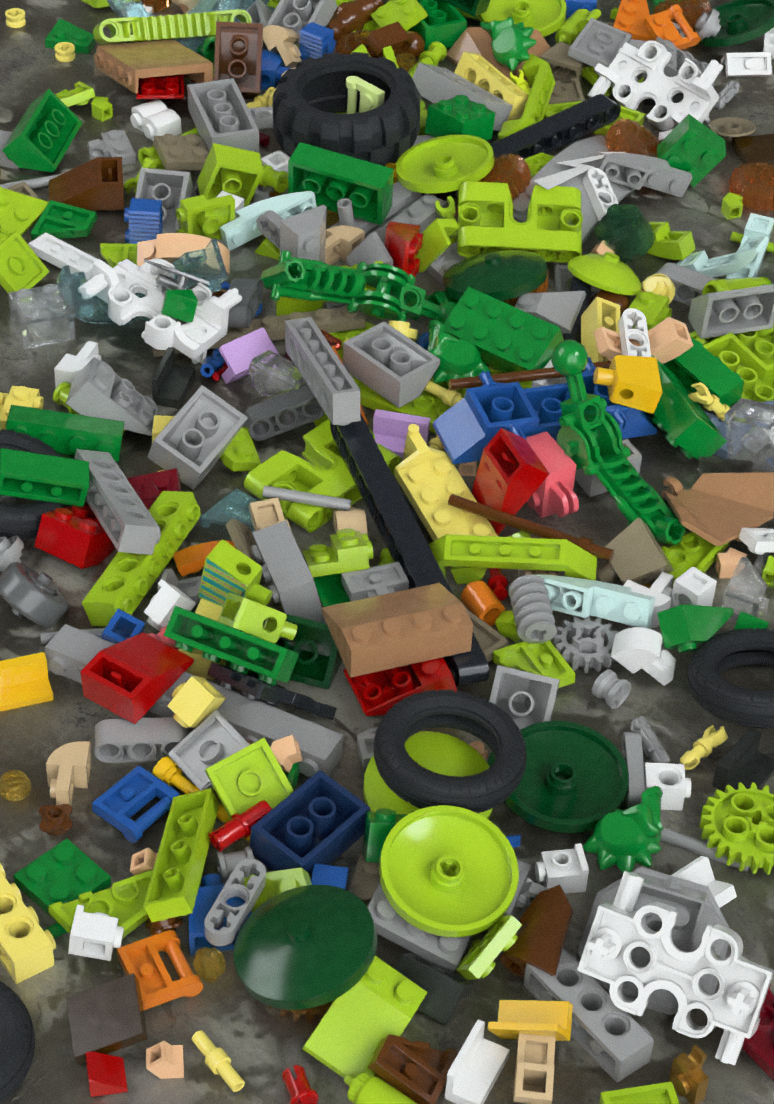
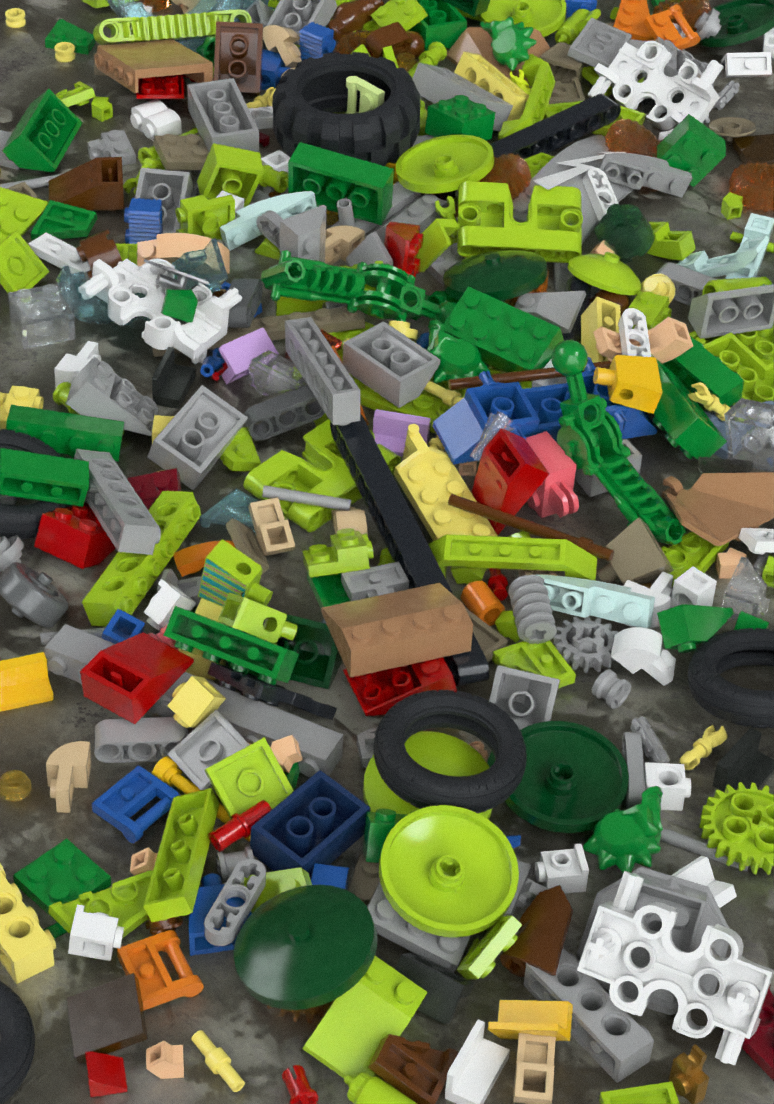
reddish brown plate [39,804,73,836] -> none
clear yellow plate [193,947,226,983] -> none
light grey slope [251,520,324,622] -> none
none -> reddish brown brick [76,229,123,280]
none -> clear cone [470,411,514,462]

